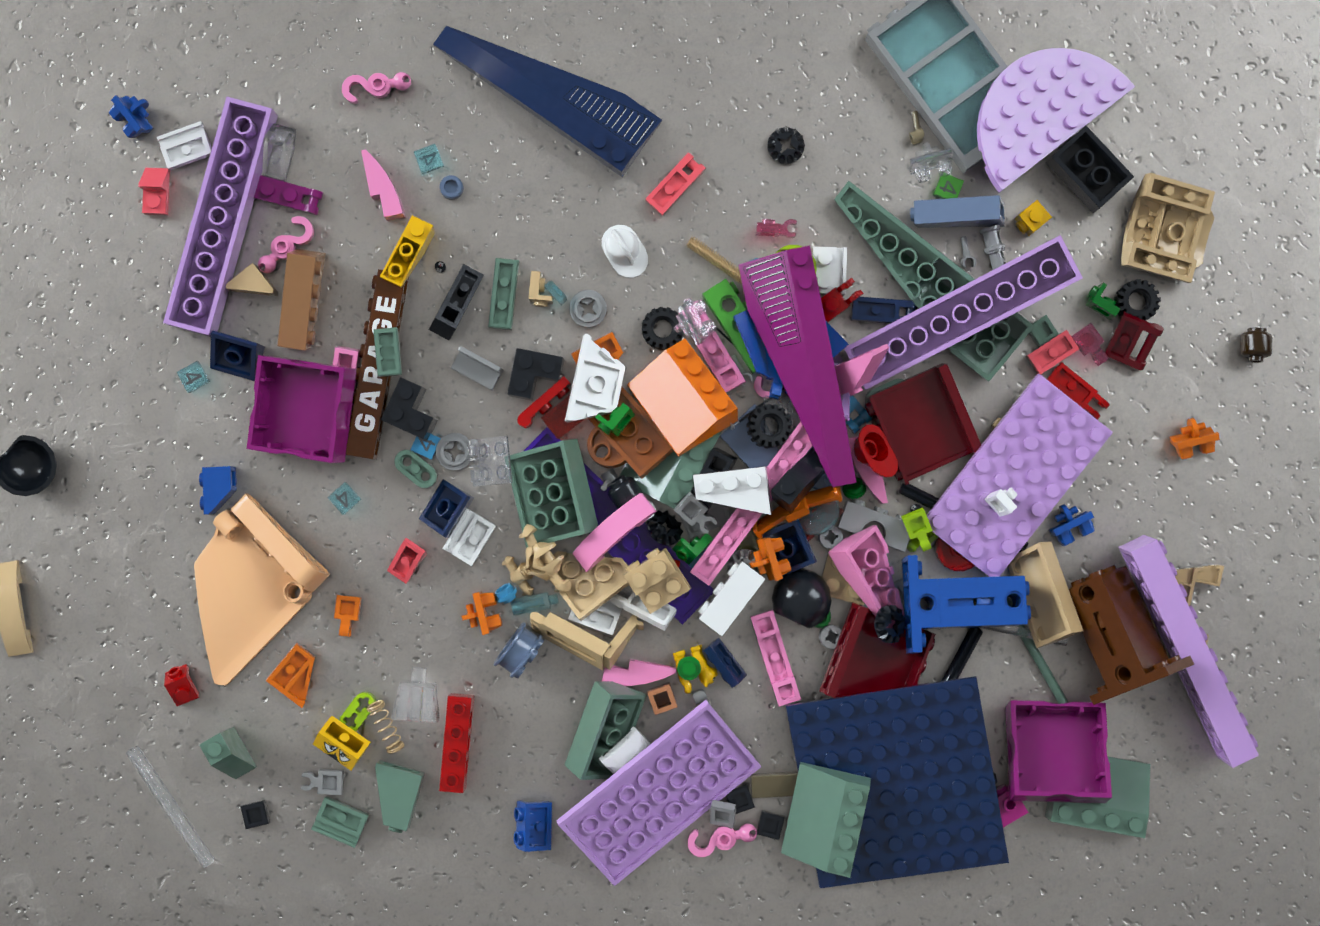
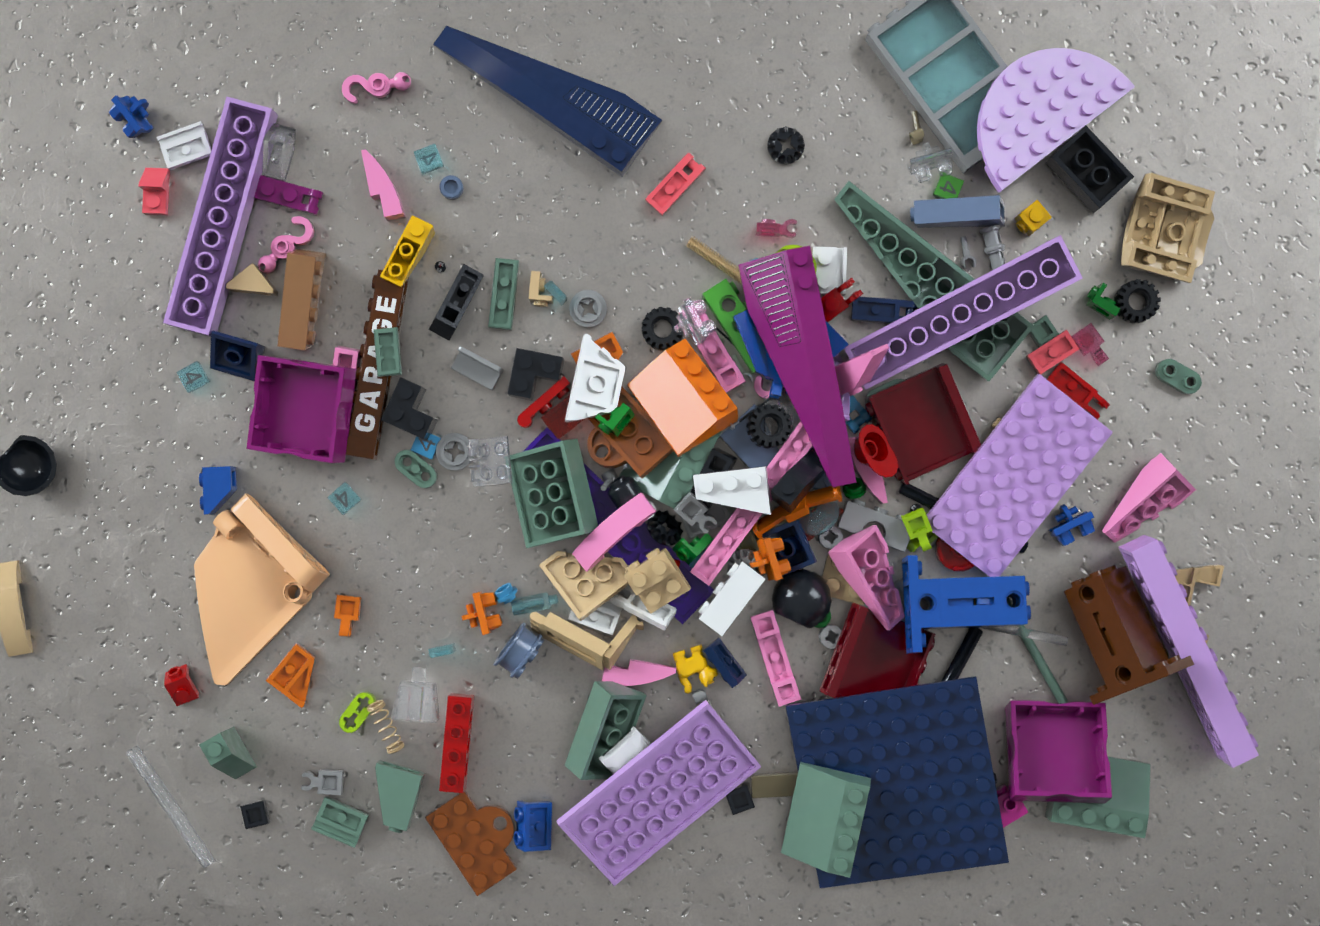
yellow brick [313,716,371,771] -> none
coral slope [387,538,427,584] -> none
dark blue slope [419,479,474,538] -> none
white plate [442,508,496,566] -> none
tan piece [502,524,571,596] -> none
white piece [601,225,648,278] -> none
nougat brick [647,682,678,715] -> none
green plate [677,656,701,680] -> none
bright pink piece [688,824,757,857] -> none
light grey plate [710,800,736,828] -> none
black tile [757,810,785,840] -> none
black gear [874,605,907,643] -> none
white tile [984,487,1018,517] -> none
tan slope [1008,542,1083,648] -> none
dark red plate [1104,312,1164,370] -> none
orange hips [1169,418,1220,459] -> none
dark brown head [1240,327,1273,363] -> none
none -> dark orange plate [425,790,517,896]
none -> clear light blue tile [428,643,456,658]
none -> bright pink wedge [1102,453,1196,543]
none -> sand green plate [1155,359,1202,394]

